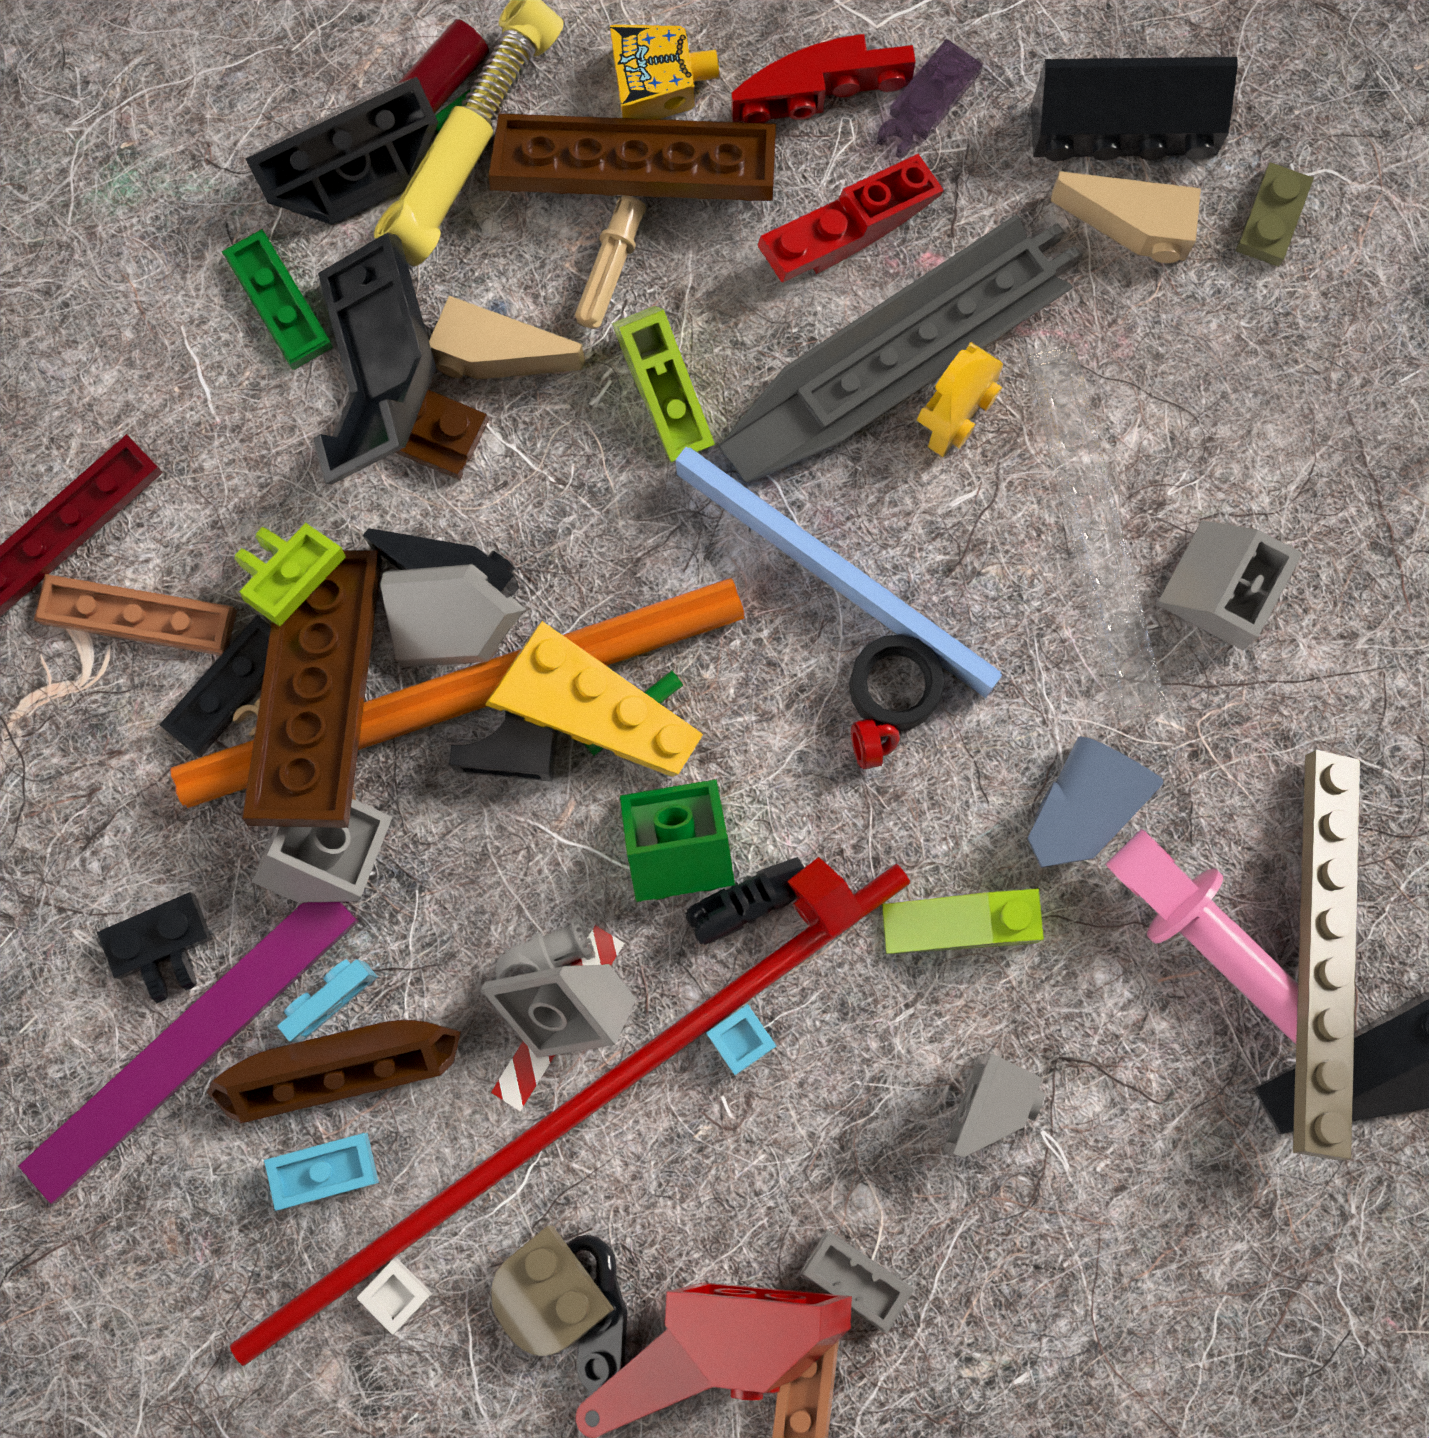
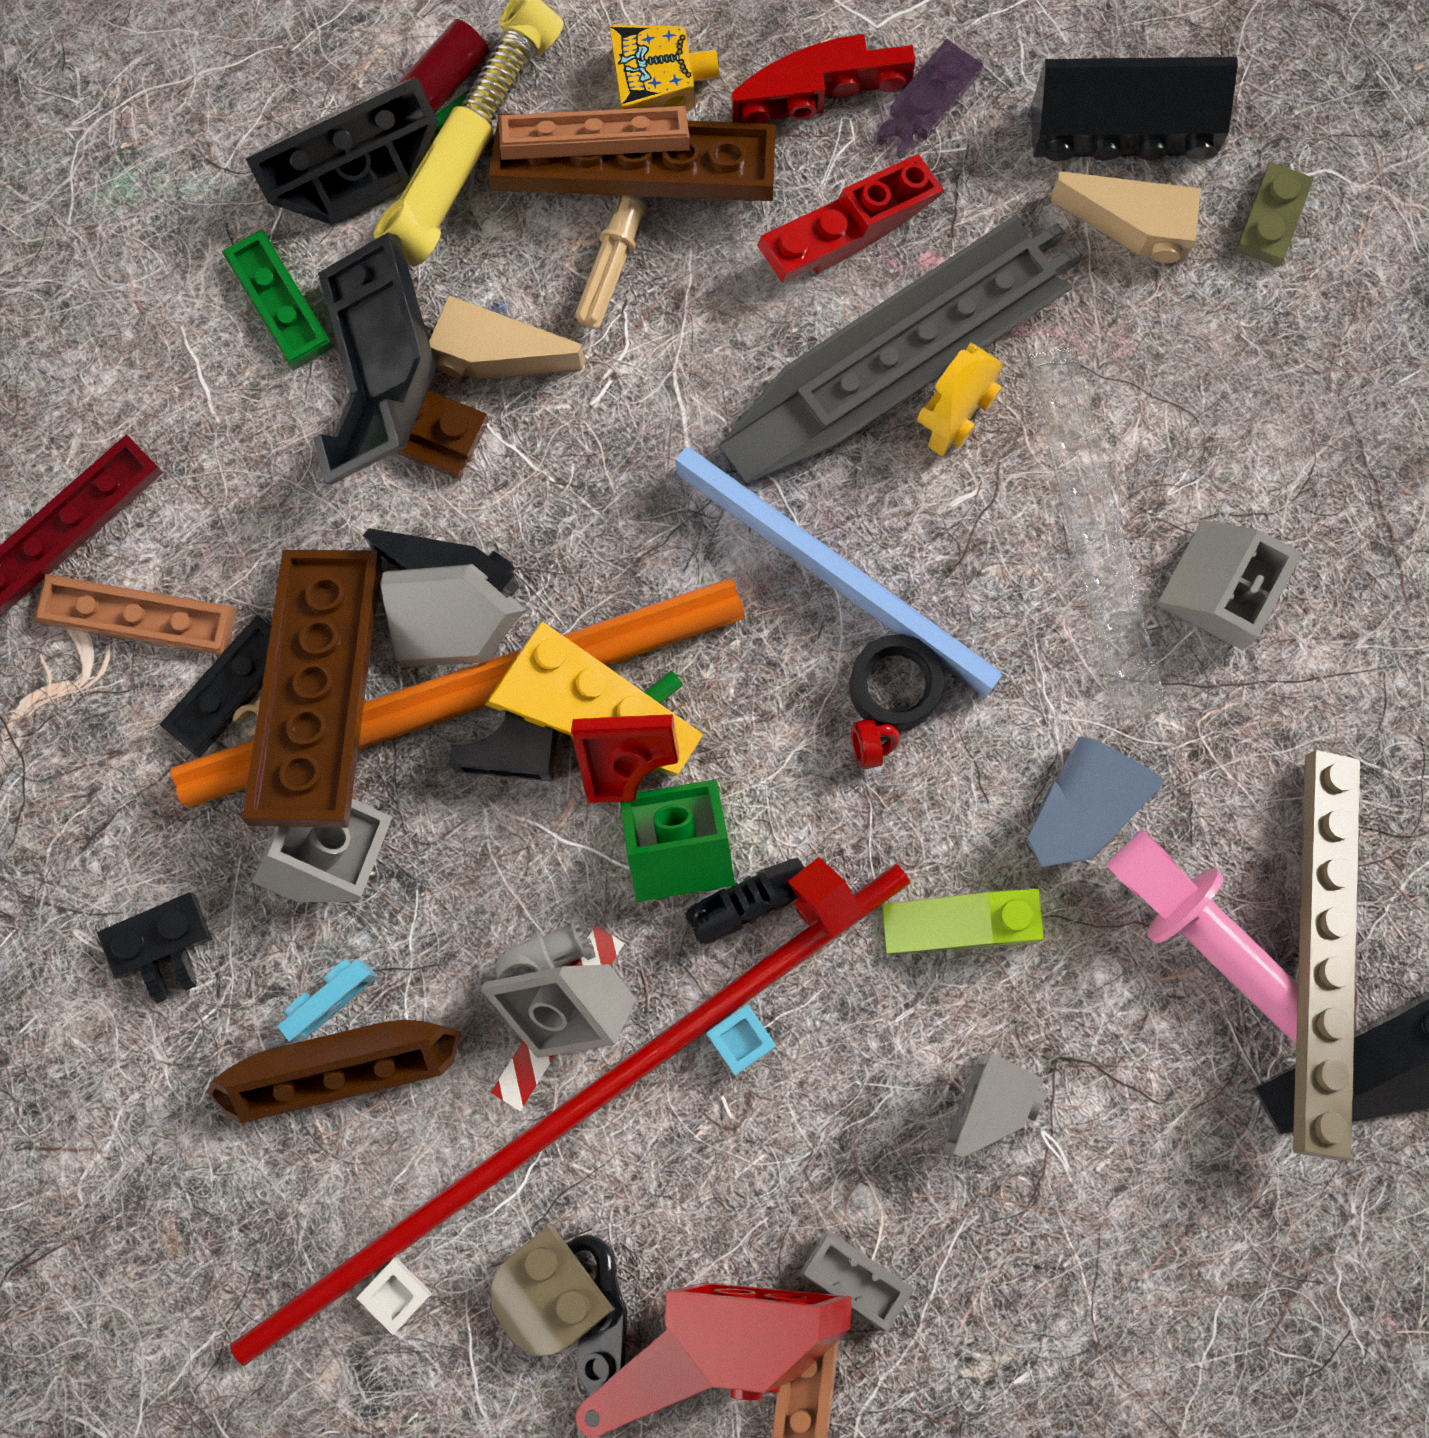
magenta tile [18,902,359,1204] -> none
lime hinge [234,522,346,627] -> none
medium azure plate [264,1132,379,1211] -> none
lime slope [611,306,715,463] -> none
none -> nougat tile [499,106,690,160]
none -> red tile [571,714,680,803]

